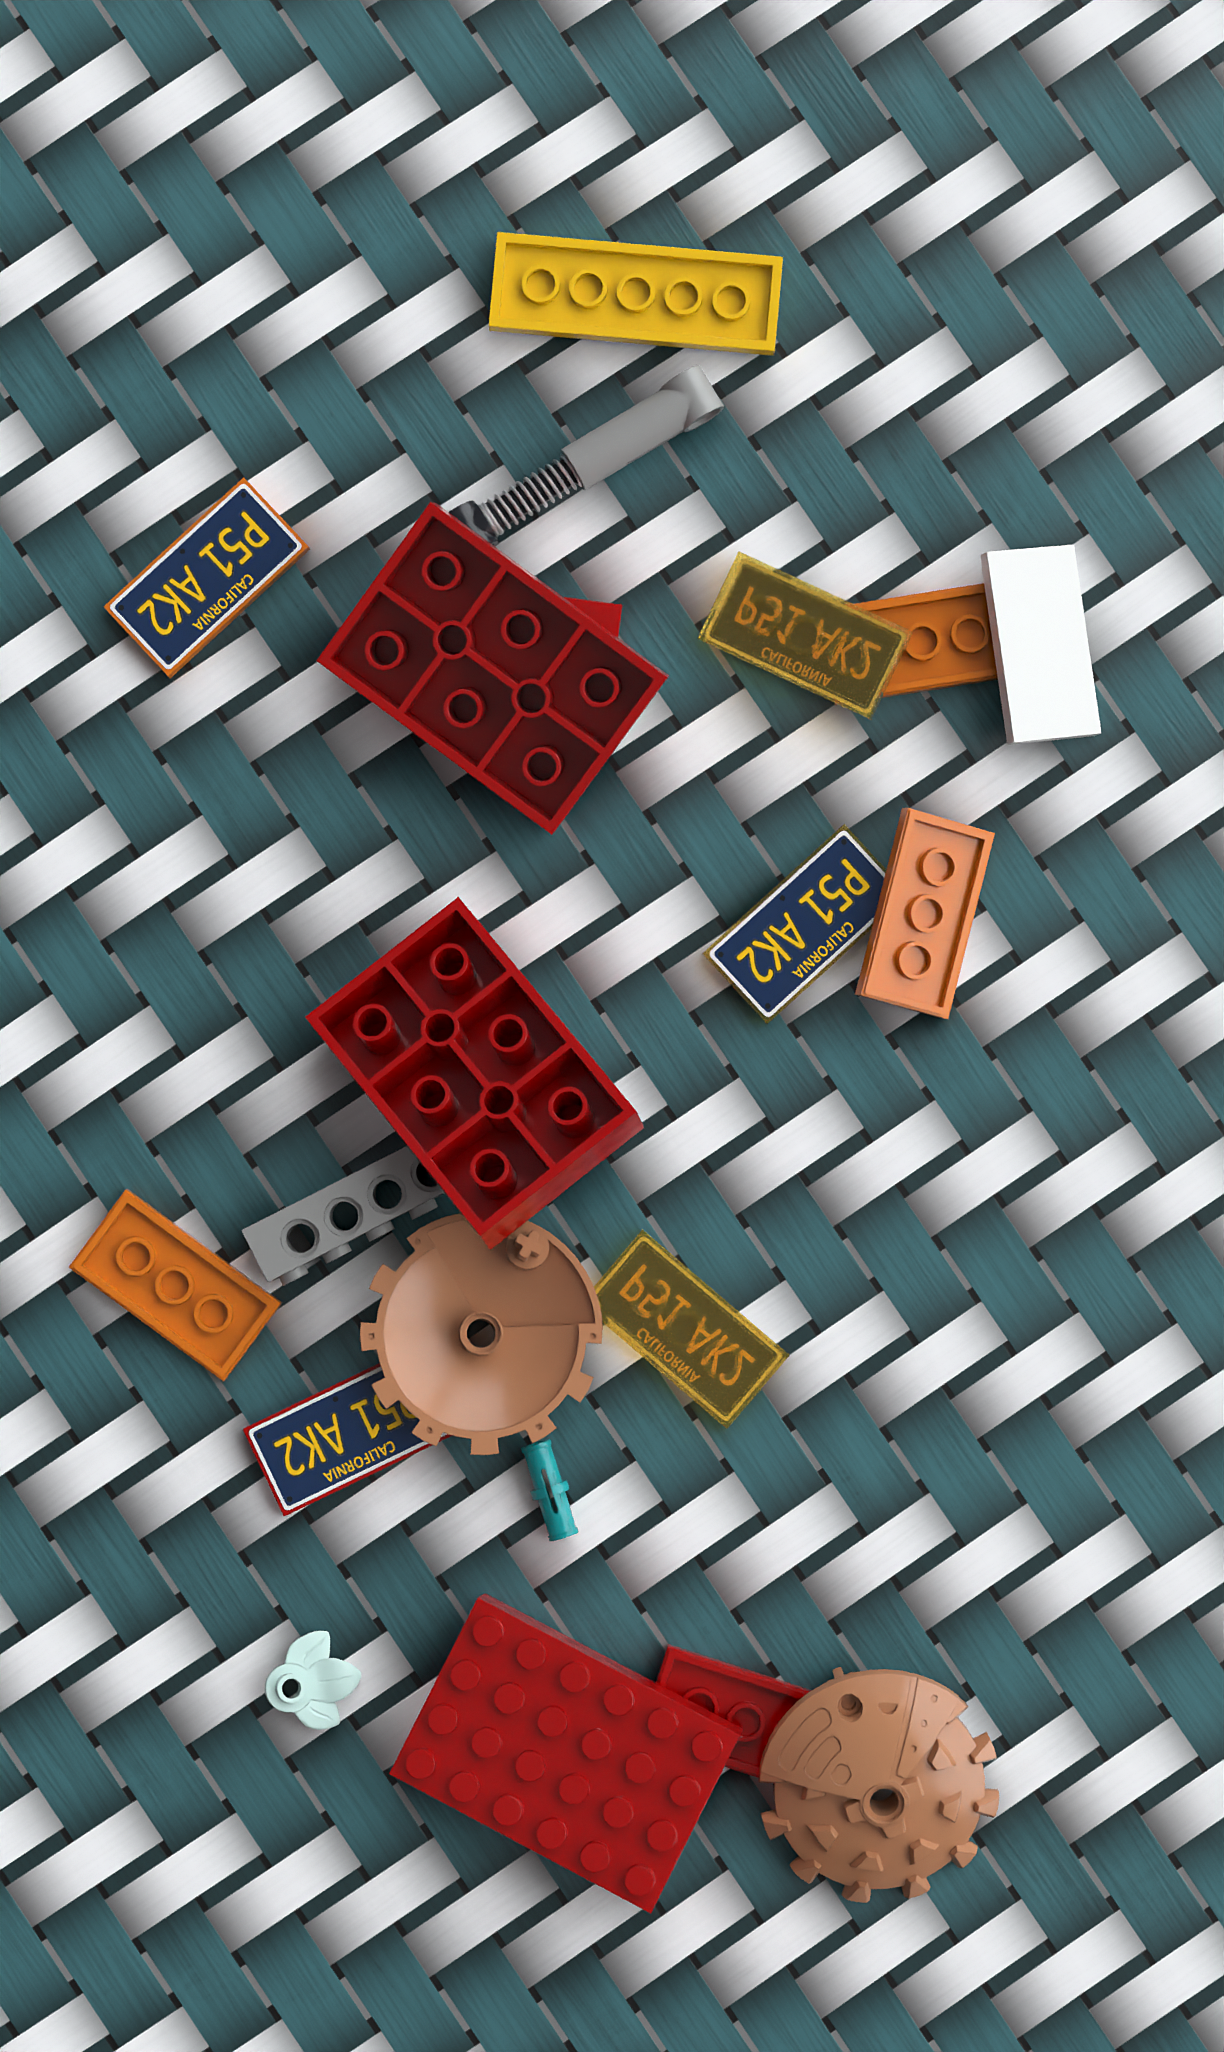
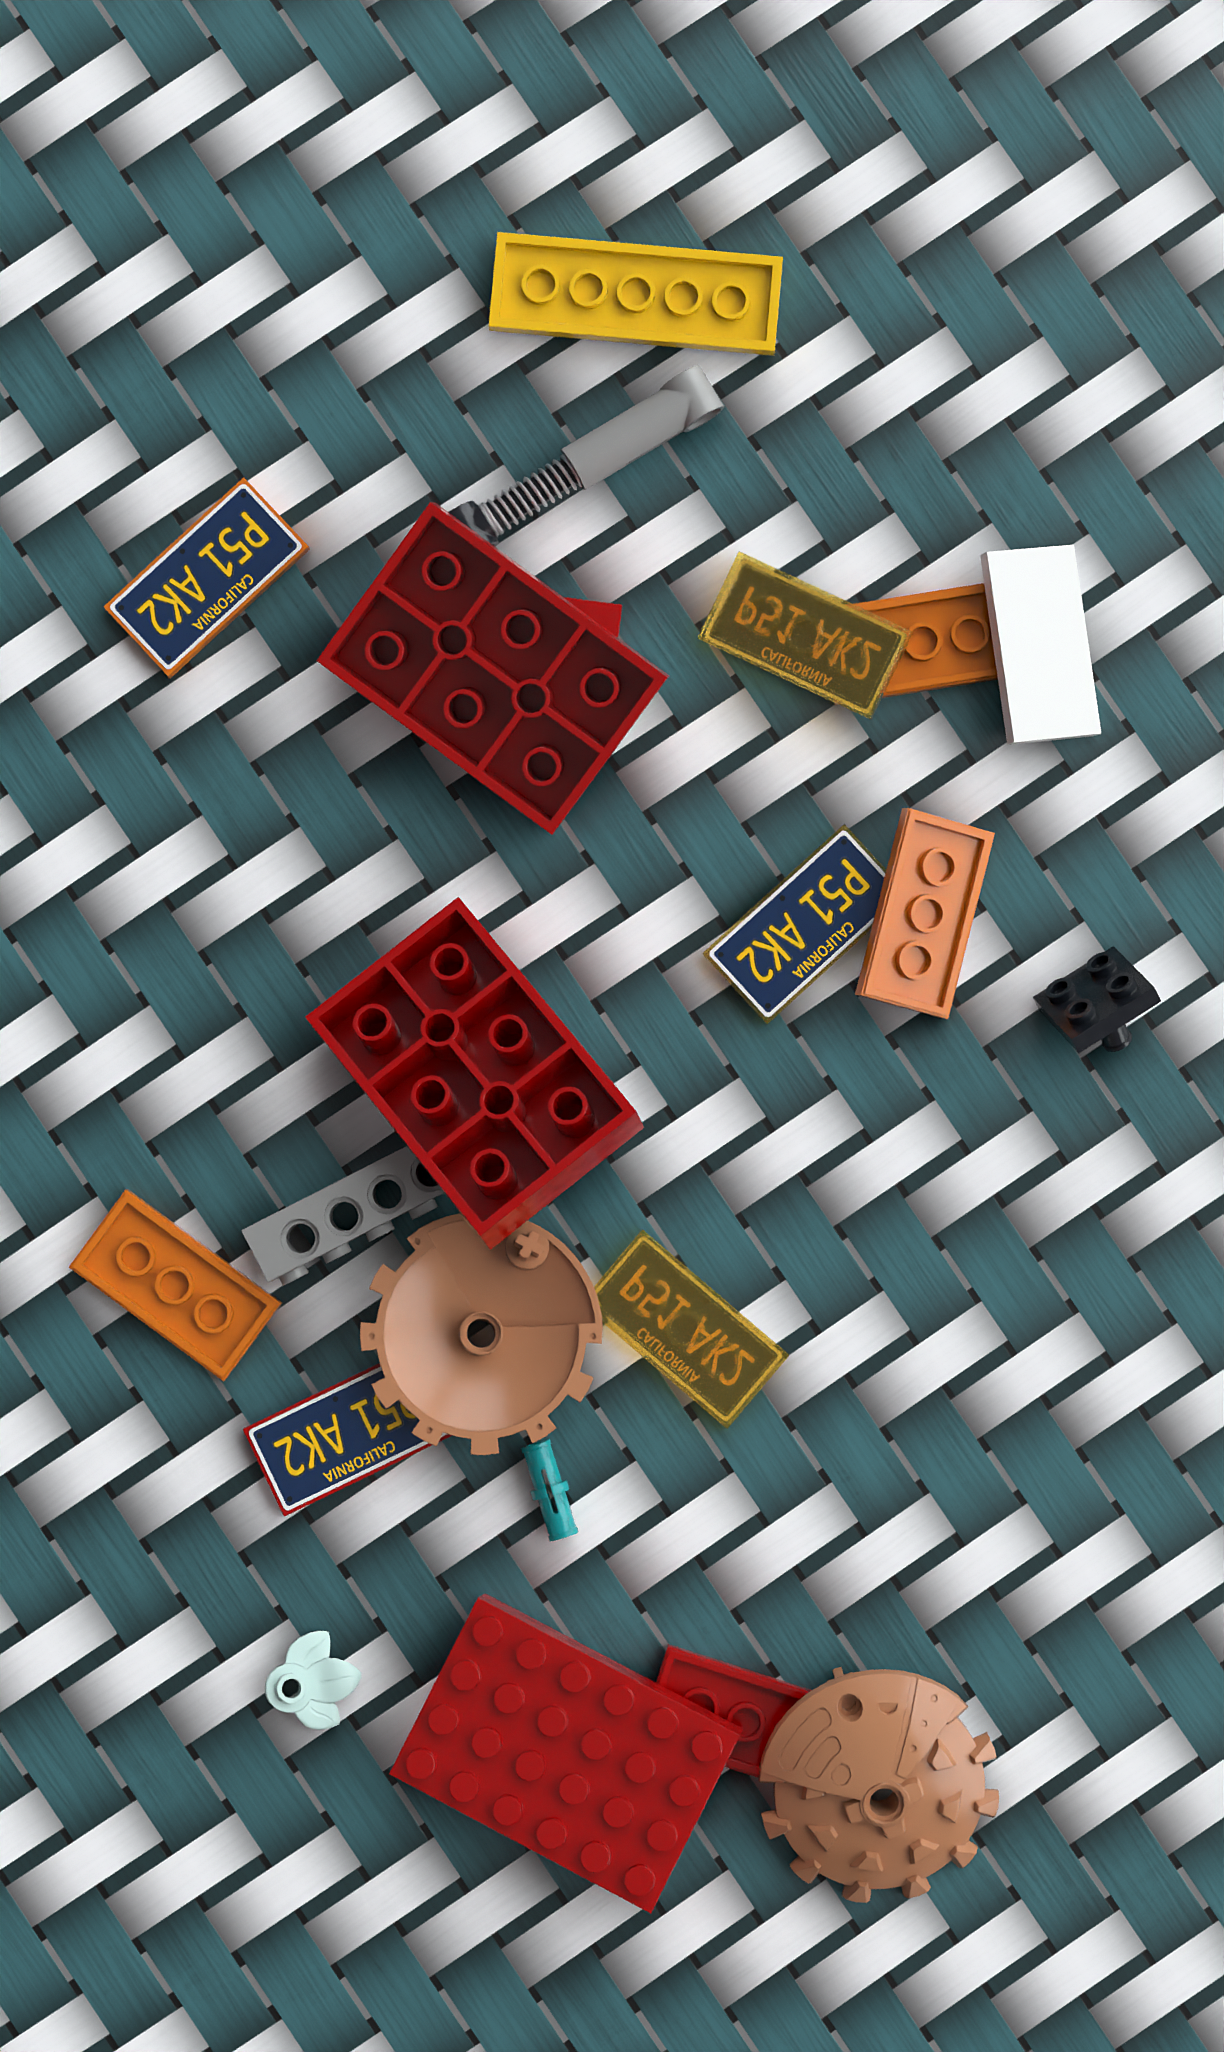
none -> black plate [1033,946,1161,1053]

